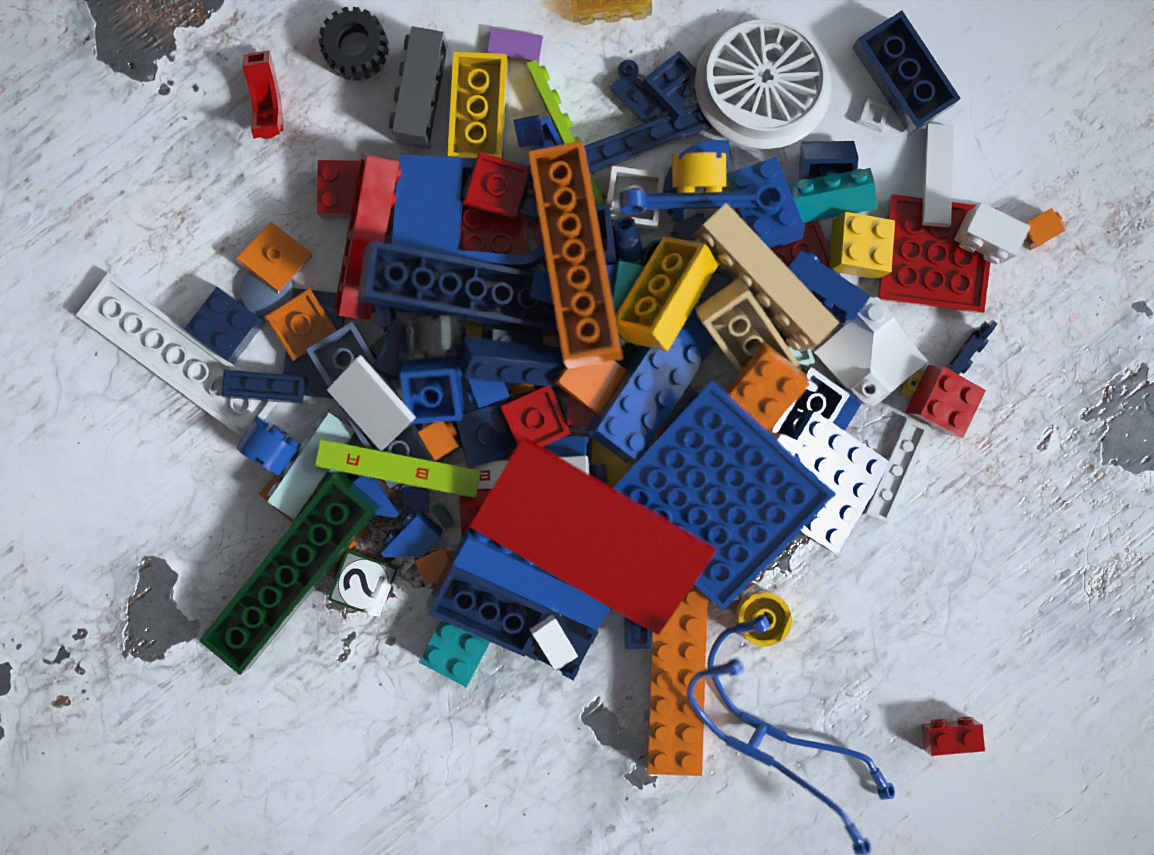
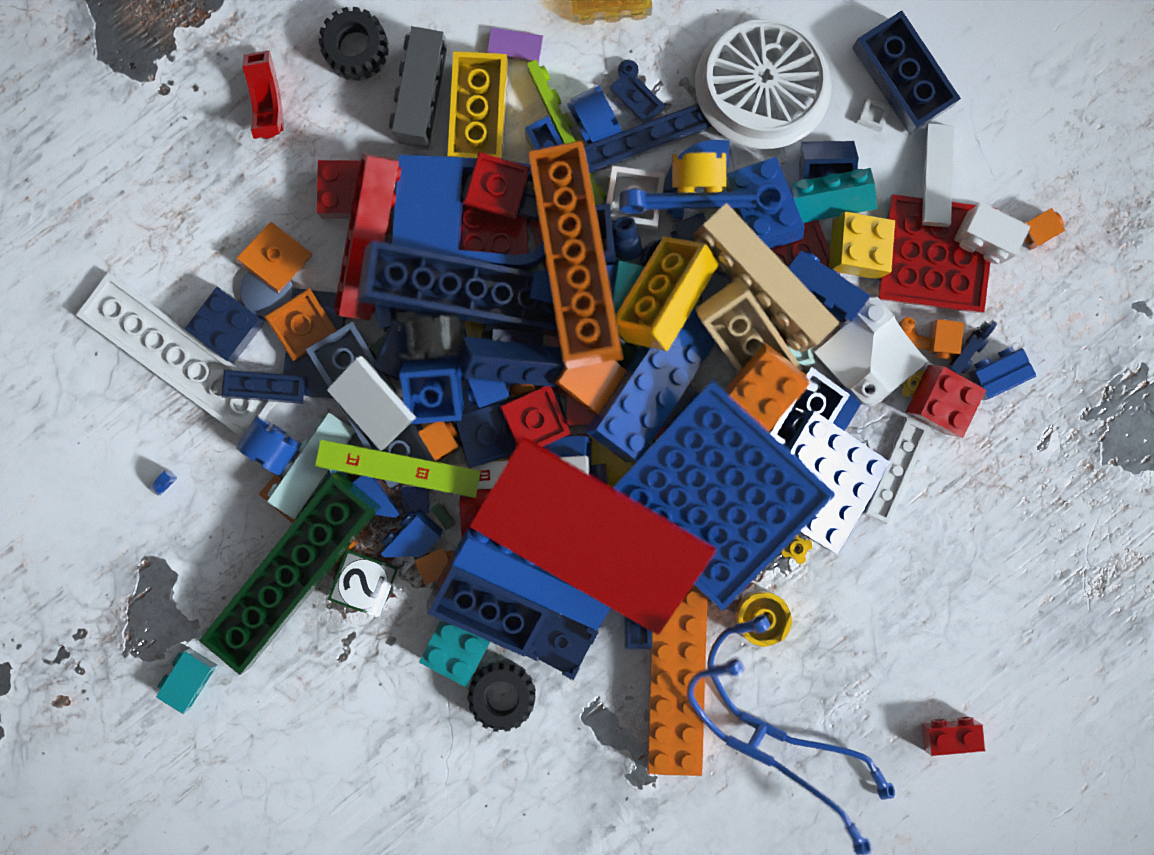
clear blue tile [513,115,545,148] -> none
white tile [530,615,578,671] -> none
dark blue wing [641,51,697,120] -> none
white tile [769,430,803,454] -> none
none -> blue tile [151,471,177,496]
none -> teal brick [156,648,217,714]
none -> black tyre [467,661,536,732]
none -> blue brick [567,84,623,144]
none -> yellow plate [781,535,813,564]
none -> orange arm [899,317,932,351]
none -> orange brick [928,319,964,360]
none -> blue brick [969,346,1036,400]

